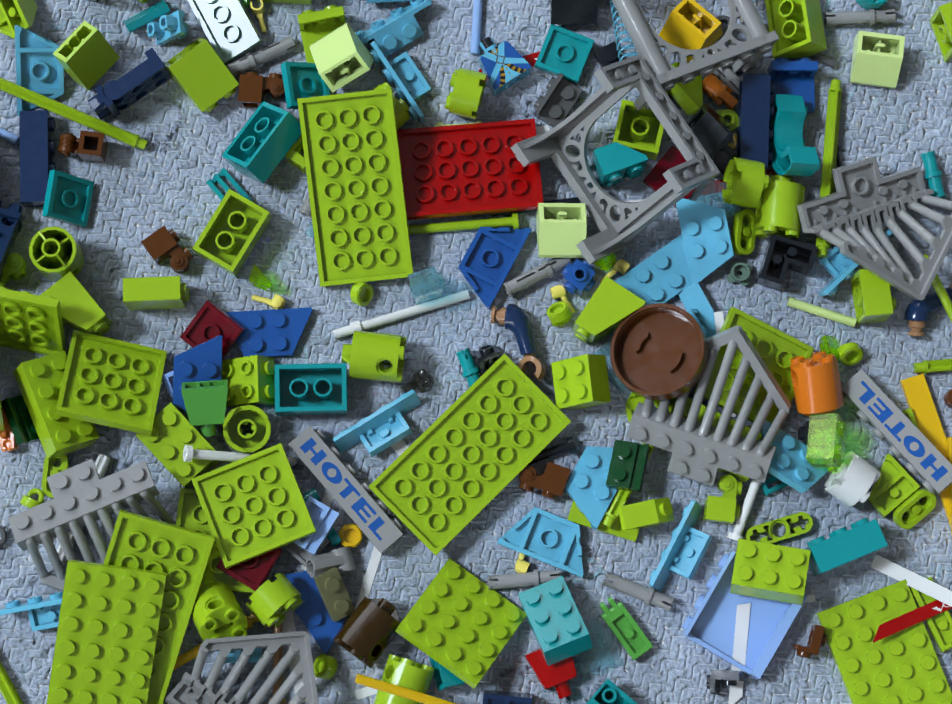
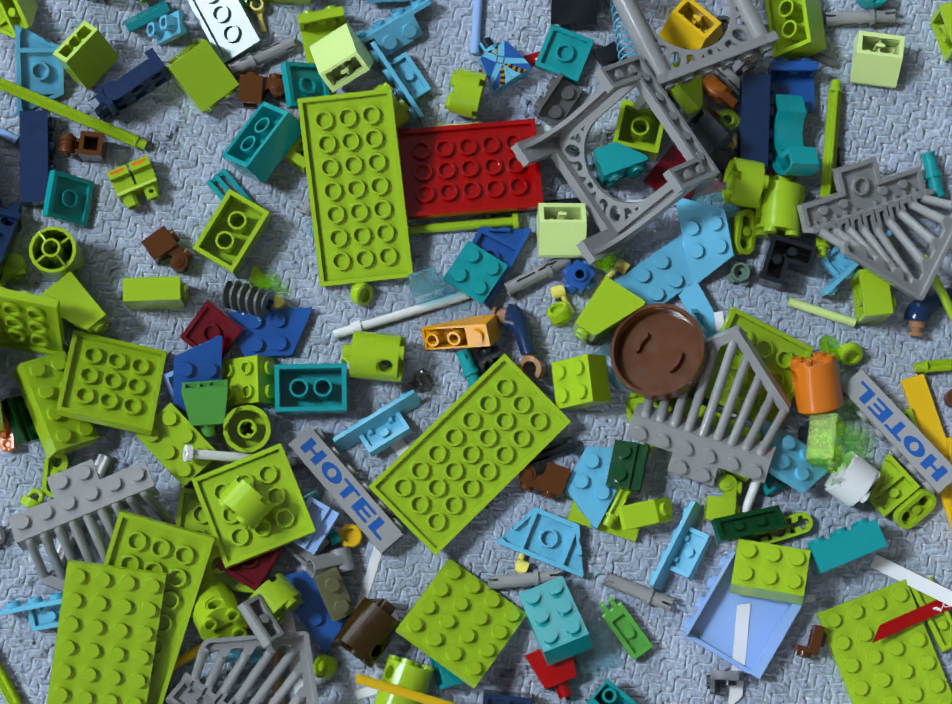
none -> lime hips [106,155,160,211]
none -> lime brick [217,474,275,529]
none -> dark grey piece [221,281,275,318]
none -> light grey brick [237,594,285,649]
none -> light orange slope [421,314,500,350]
none -> teal plate [443,240,508,305]
none -> dark green plate [711,505,786,544]

